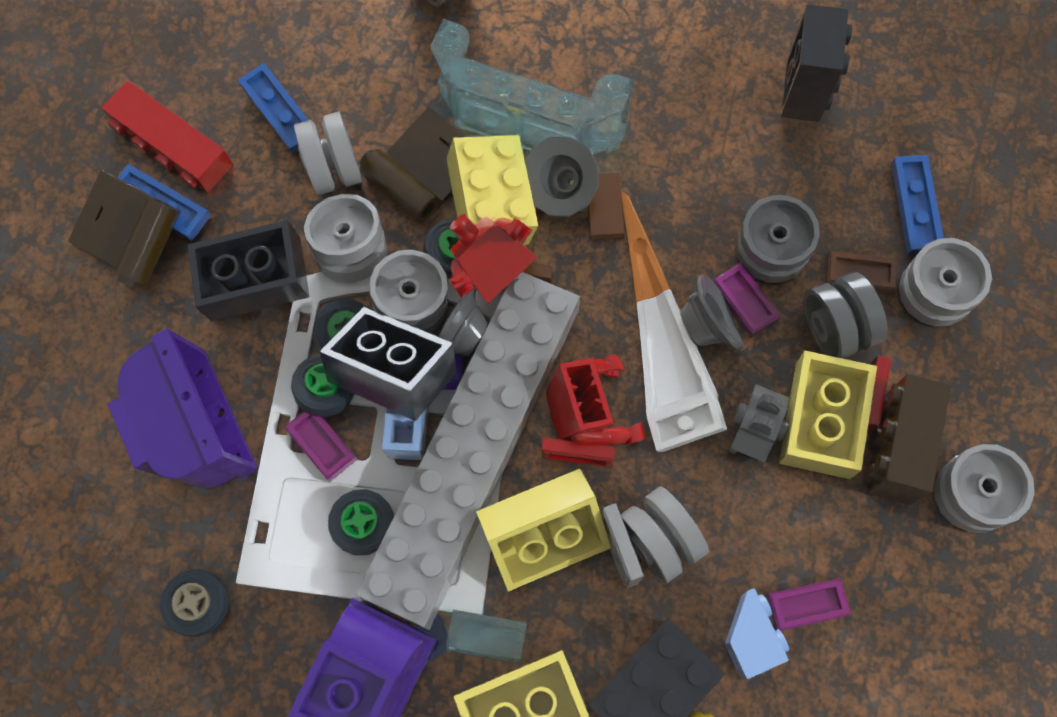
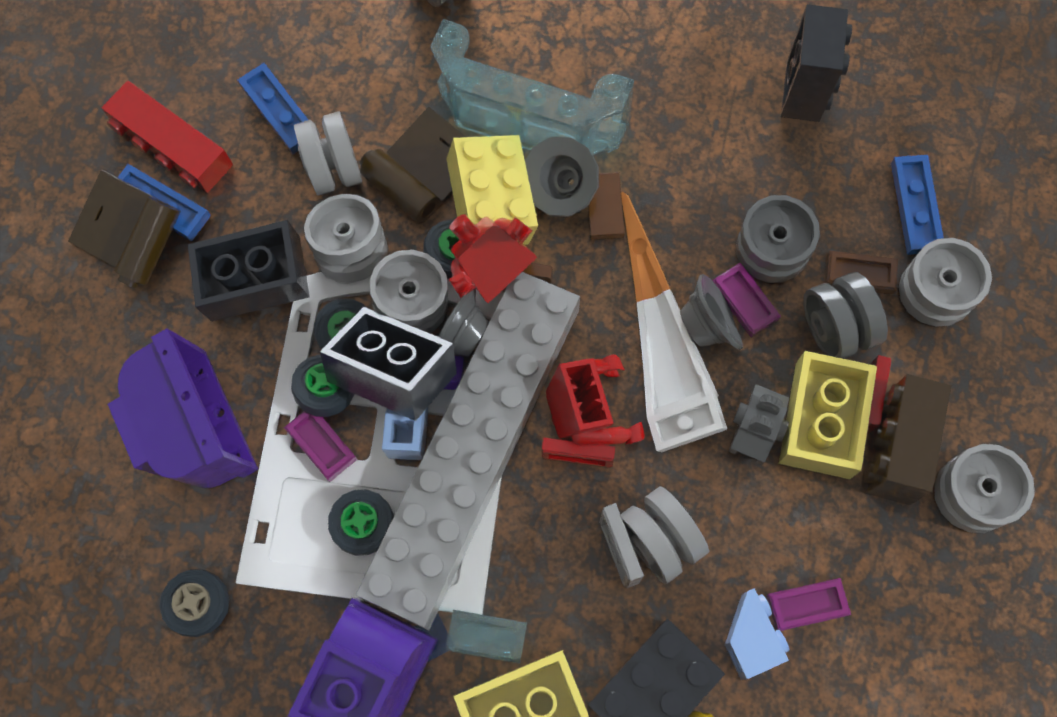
light yellow brick [476,469,611,591] -> none

